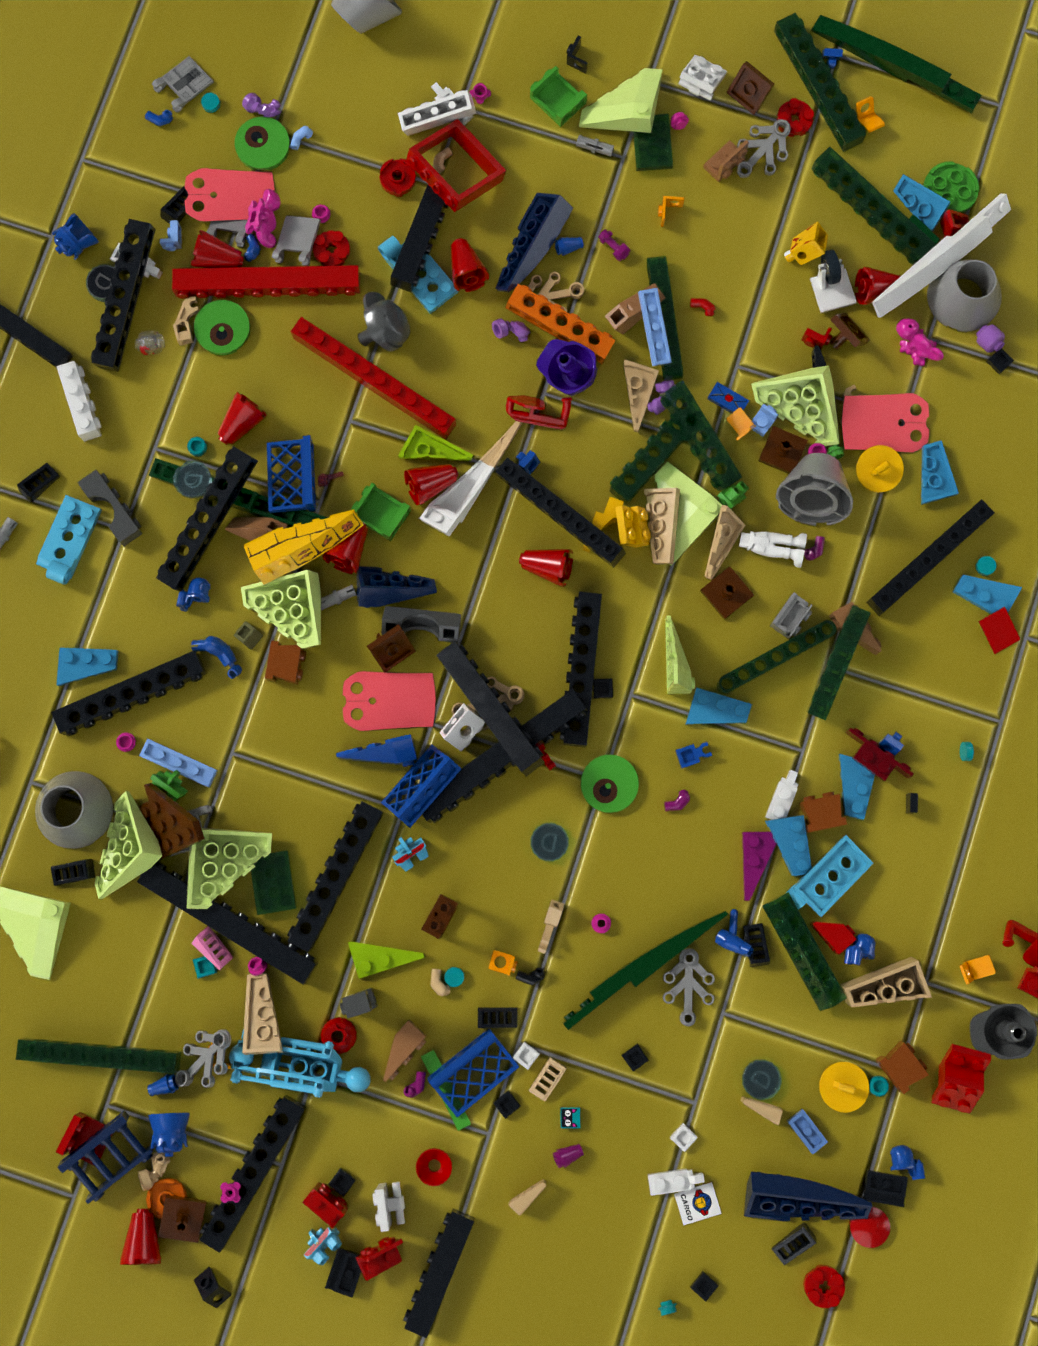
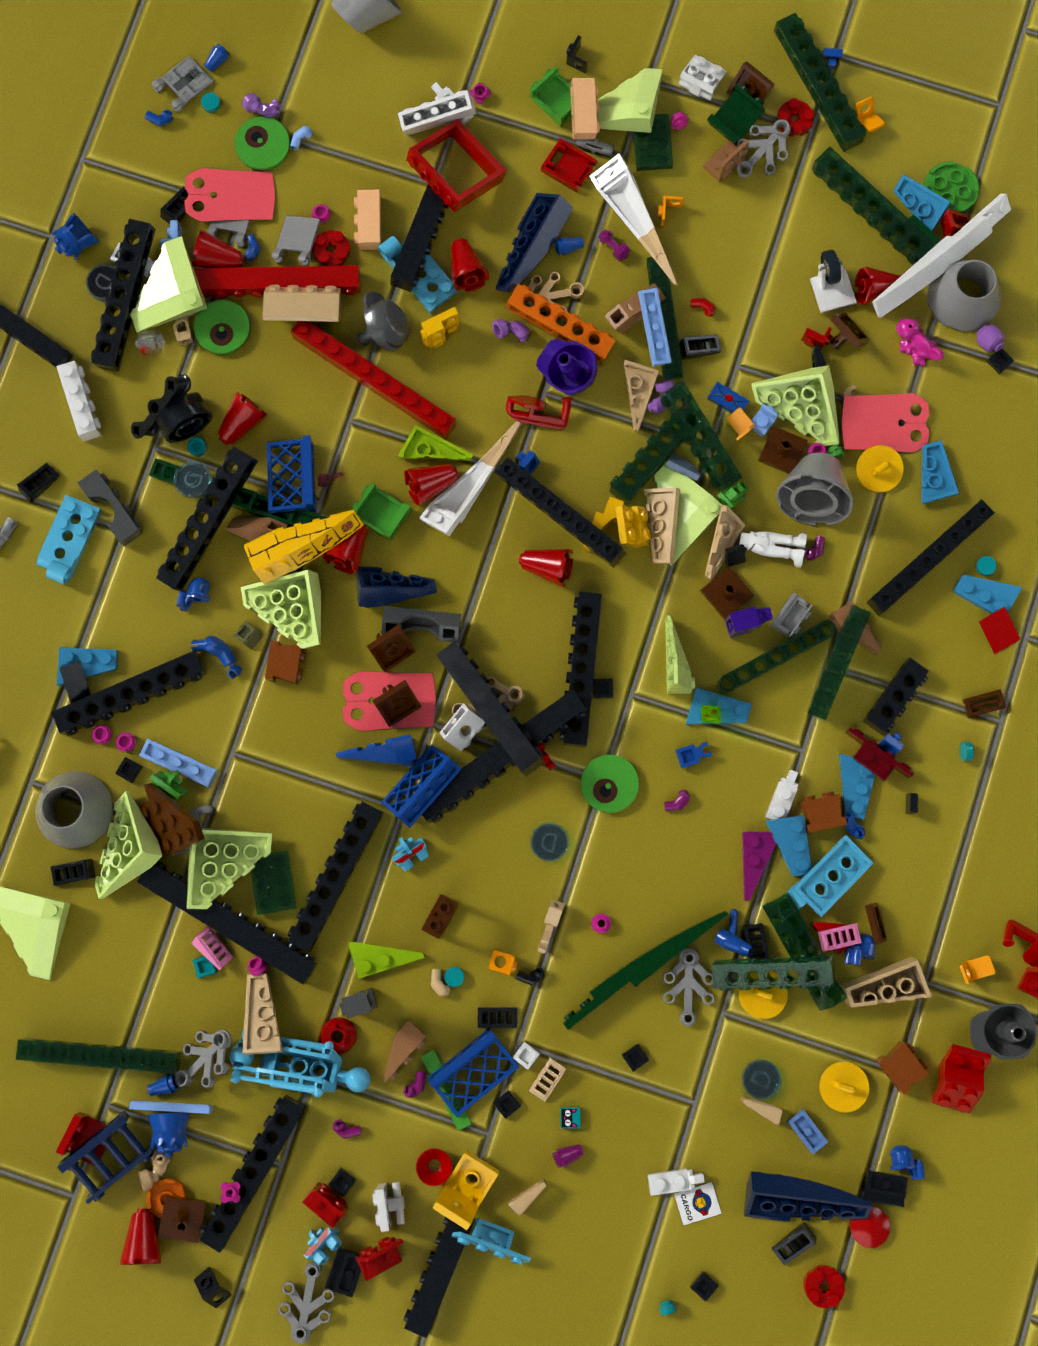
dark pink animal [245,189,281,248] -> none
light grey pin [321,585,357,610] -> none
red plate [379,158,416,197] -> none
tan arm [433,147,453,173] -> none
white tile [669,1123,698,1152] -> none
yellow torso [784,222,828,265] -> none
dark green slope [811,15,982,113] -> none
teal tile [869,1076,889,1097] -> none
none -> black slope [60,660,91,703]
none -> dark pink plate [92,725,112,744]
none -> black tile [115,757,143,783]
none -> light blue tile [129,1100,213,1114]
none -> yellowish green slope [130,236,208,333]
none -> black piece [131,374,213,443]
none -> blue cone [204,44,229,72]
none -> tan slope [263,285,341,322]
none -> light grey plant [278,1261,335,1344]
none -> magenta arm [333,1119,362,1139]
none -> light nougat brick [354,189,382,250]
none -> reddish brown tile [372,680,422,727]
none -> yellow plate [420,307,459,349]
none -> yellow bracket [433,1150,500,1230]
none -> medium azure bracket [452,1218,531,1265]
none -> red container [541,138,597,192]
none -> light nougat brick [570,78,600,140]
none -> white plate [590,154,678,286]
none -> sand blue tile [666,453,701,481]
none -> black slope [679,334,721,360]
none -> clear neon green slope [700,705,721,724]
none -> dark green panel [707,84,765,146]
none -> clear green brick [712,956,836,991]
none -> black tile [725,544,746,567]
none -> dark purple hinge [725,607,773,638]
none -> yellow shield [738,969,788,1019]
none -> bright pink slope [818,923,862,951]
none -> blue arm [844,812,865,839]
none -> black brick [863,658,929,735]
none -> reddish brown tile [865,902,887,944]
none -> reddish brown tile [962,689,1006,718]

